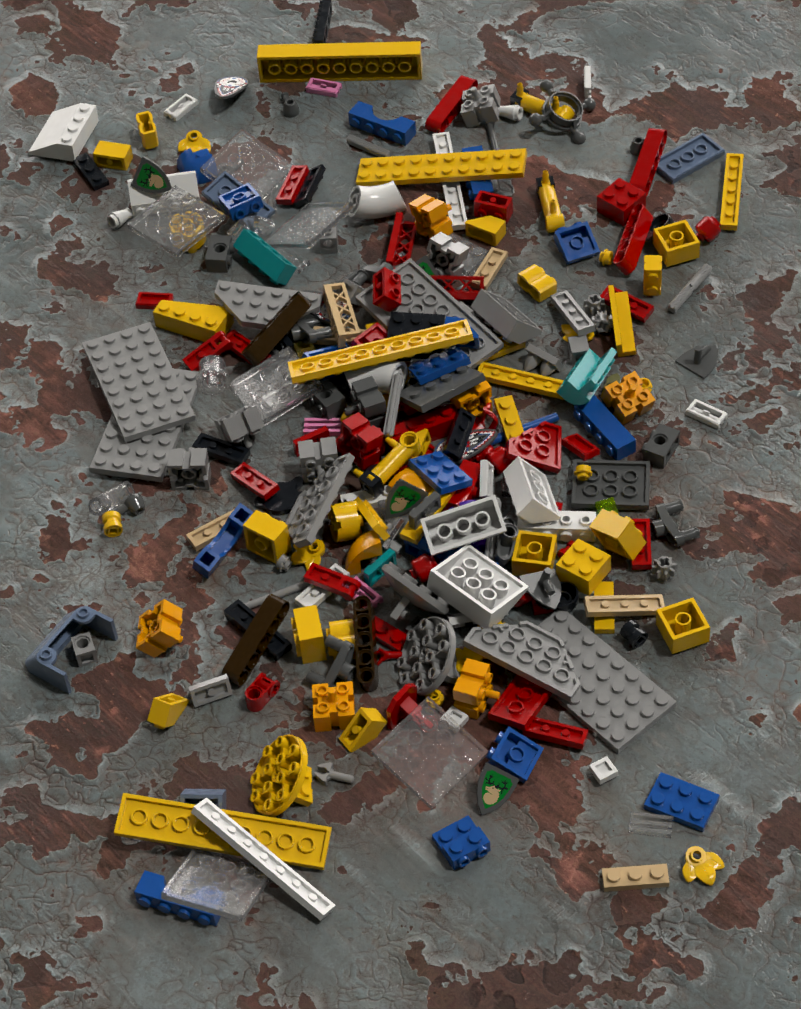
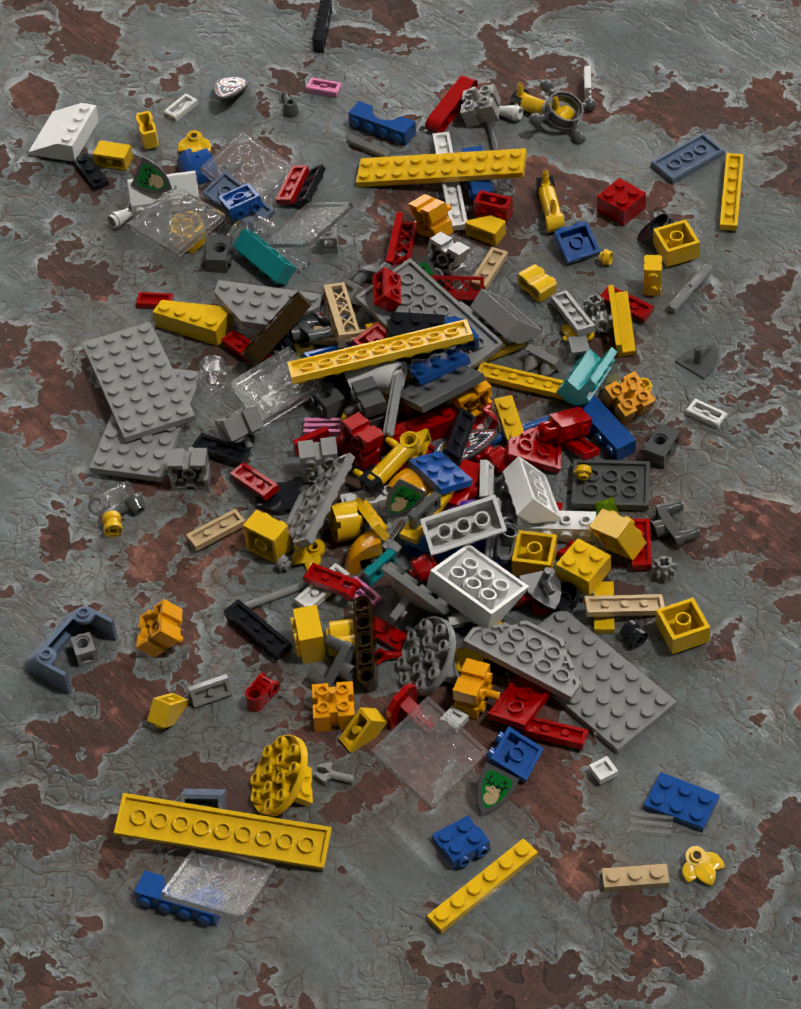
red plate [182,331,234,371] -> none
white plate [191,798,336,921] -> none
blue arch [192,503,254,579] -> none
dark brown beam [222,594,290,686] -> none
yellow brick [257,41,423,83] -> none
white brick [347,181,407,219] -> none
yellow plate [424,689,444,709] -> none
red beam [613,204,653,275] -> none
red beam [629,128,667,197] -> none
dark grey bar [630,136,646,156] -> none
red head [695,216,721,242] -> none
none -> yellow plate [427,838,538,934]
none -> red brick [538,406,592,442]

